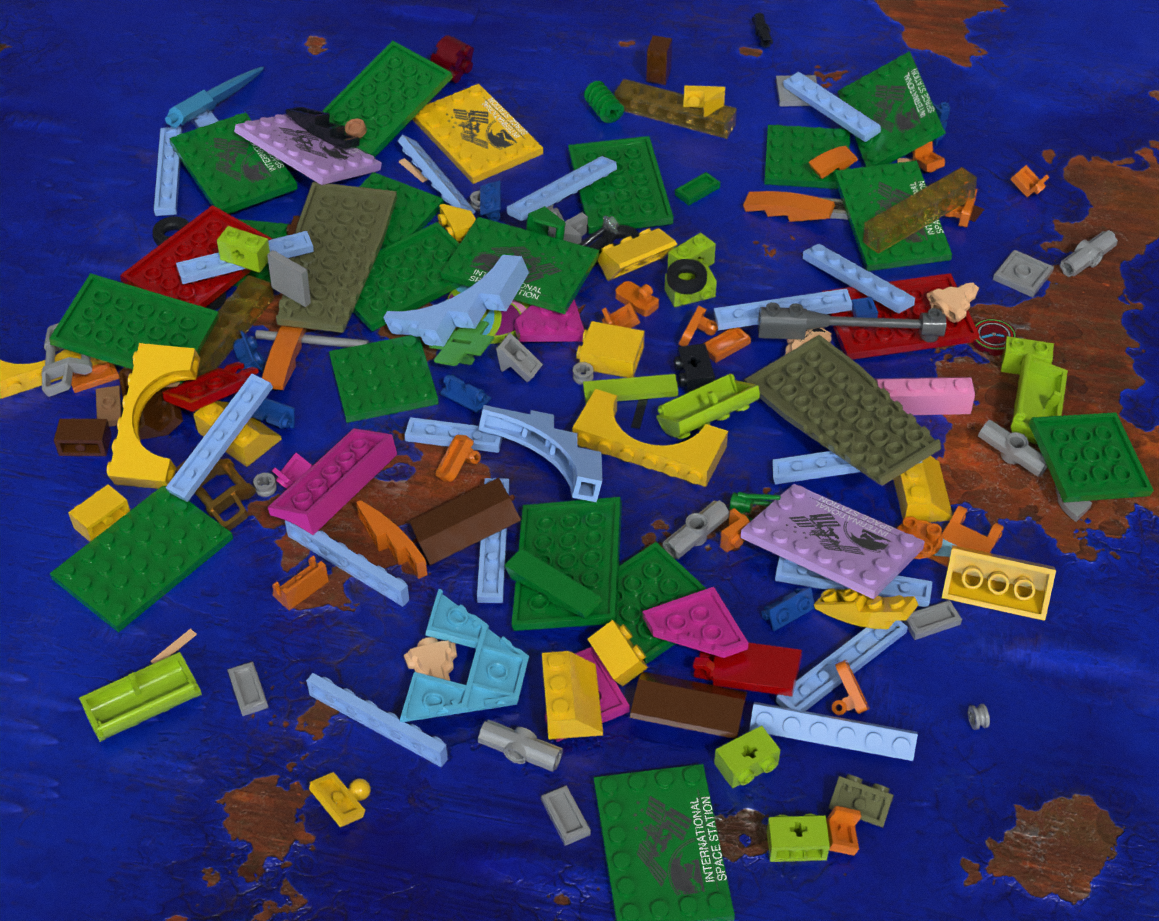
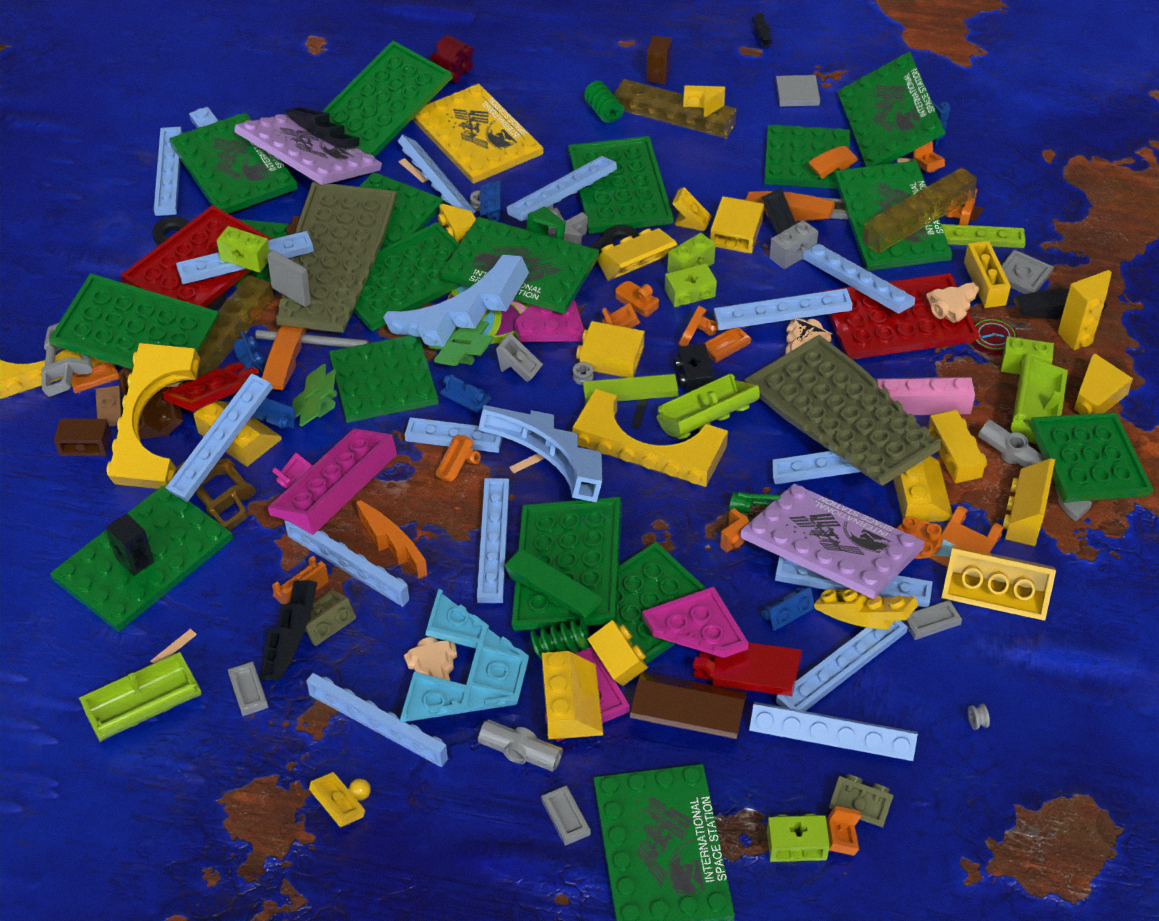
yellow brick [68,484,130,542] -> none
dark azure piece [165,67,263,128] -> none
light grey bush [253,473,277,497] -> none
nougat tile [345,118,367,138] -> none
reddish brown slope [409,478,521,566] -> none
piece [579,215,619,247] -> none
light grey piece [663,500,730,559] -> none
black tyre [667,259,707,294] -> none
green tile [675,172,720,206] -> none
lime brick [714,725,780,789] -> none
dark grey bar [758,302,946,342] -> none
light blue plate [783,71,881,142] -> none
orange piece [832,660,870,715] -> none
blue tile [851,297,878,318] -> none
orange bracket [1010,165,1050,198] -> none
light grey piece [1060,230,1118,277] -> none
none -> black brick [106,514,154,576]
none -> black slope [259,580,318,681]
none -> bright green piece [292,364,337,426]
none -> olive bracket [305,589,356,646]
none -> light nougat piece [509,454,545,473]
none -> green piece [531,617,590,660]
none -> yellow slope [672,187,711,231]
none -> yellow brick [710,196,764,254]
none -> black tile [761,188,797,235]
none -> light grey brick [769,220,818,269]
none -> yellow brick [927,410,987,484]
none -> lime tile [941,224,1026,248]
none -> yellow brick [964,241,1011,308]
none -> yellow slope [1003,458,1055,546]
none -> black slope [1013,289,1107,320]
none -> yellow slope [1058,270,1112,351]
none -> yellow slope [1074,354,1133,414]

